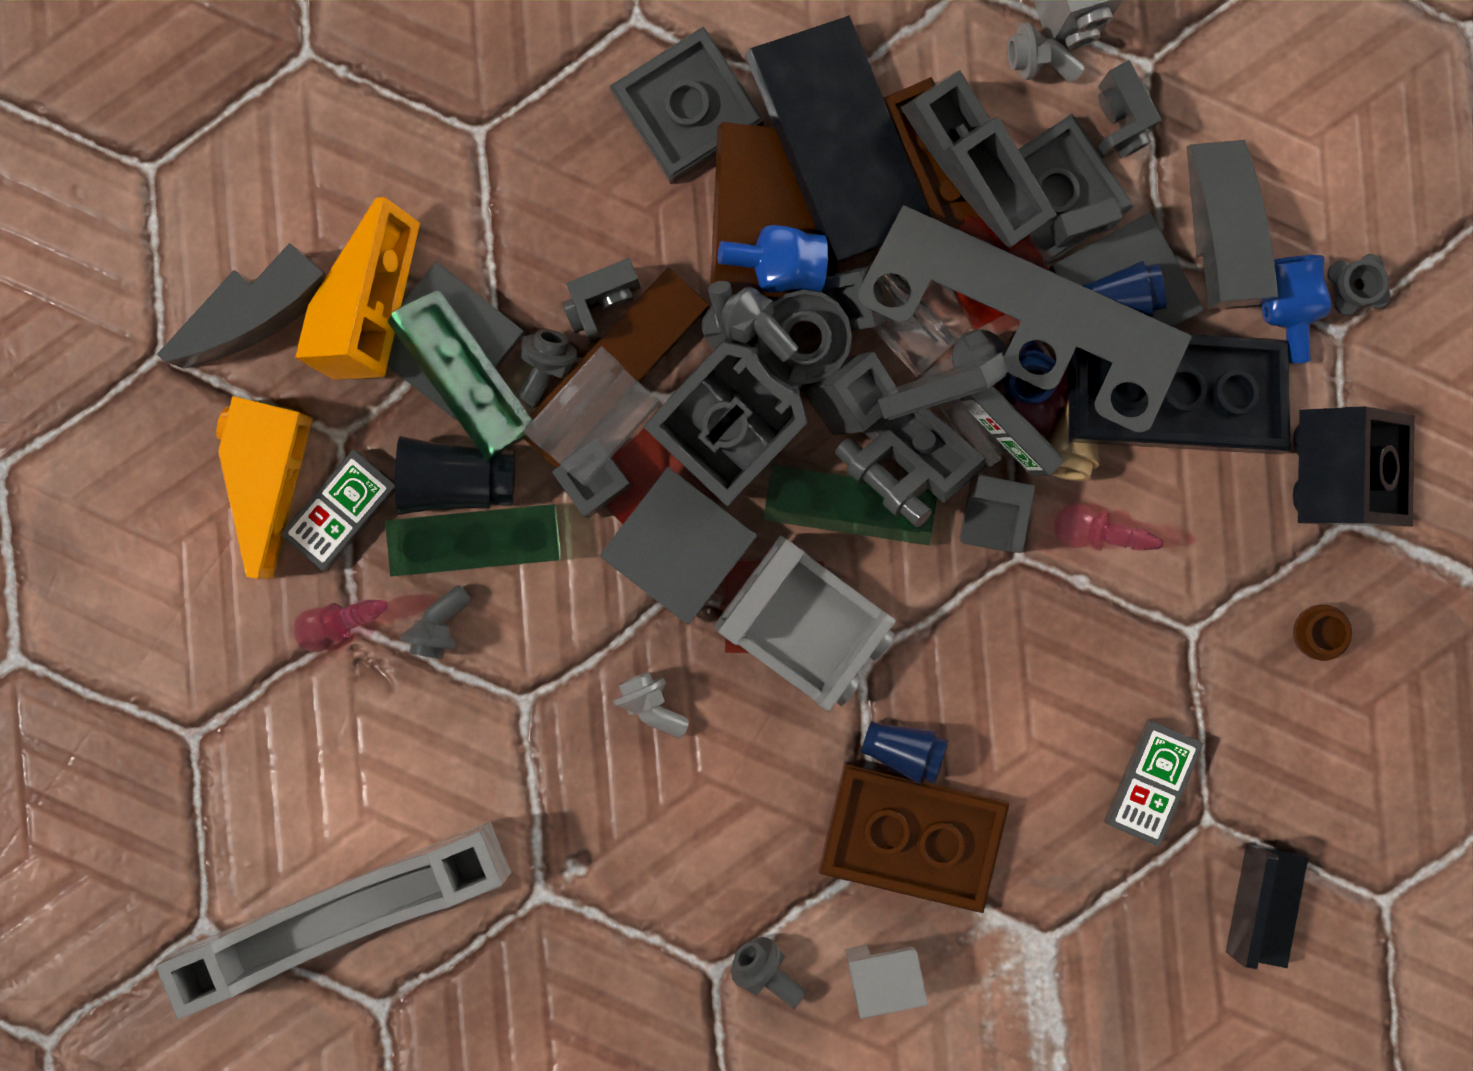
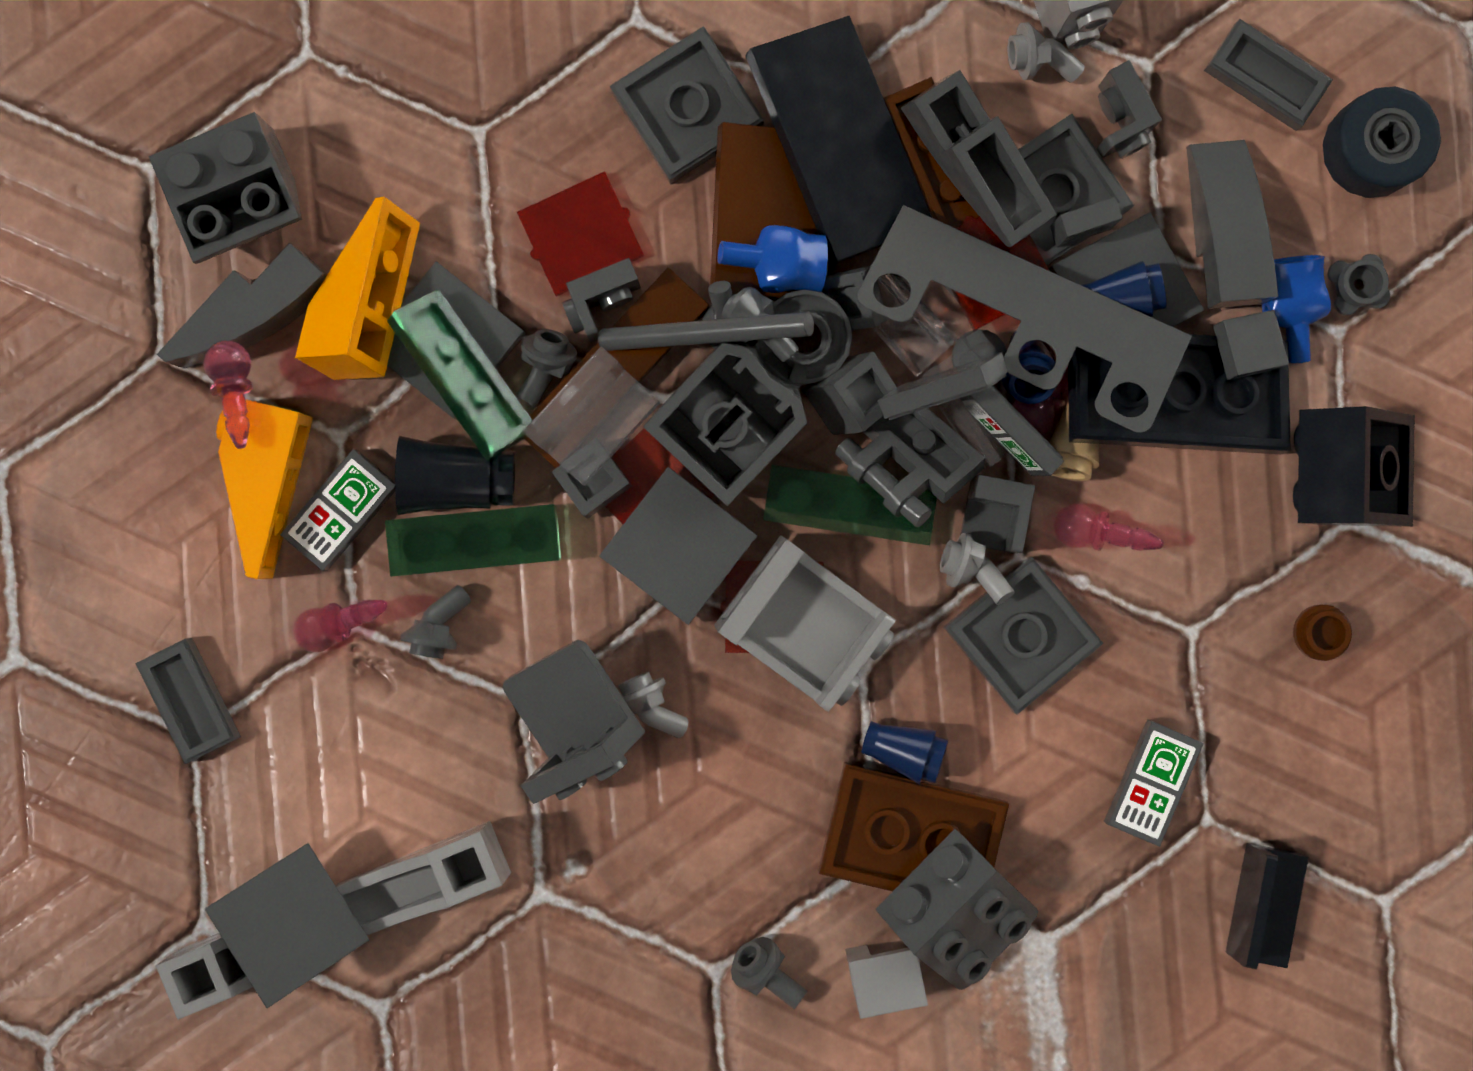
none -> dark grey tile [135,638,241,764]
none -> dark grey slope [148,112,302,264]
none -> clear pink bar [203,340,253,449]
none -> dark grey tile [205,843,369,1008]
none -> dark grey bracket [503,640,645,804]
none -> clear red piece [517,171,644,297]
none -> dark grey bar [598,312,814,351]
none -> dark grey bracket [875,829,1038,990]
none -> light grey plate [940,533,1015,605]
none -> dark grey tile [943,557,1104,715]
none -> dark grey tile [1204,19,1333,131]
none -> dark grey tile [1213,310,1289,380]
none -> black wheel [1322,86,1441,198]

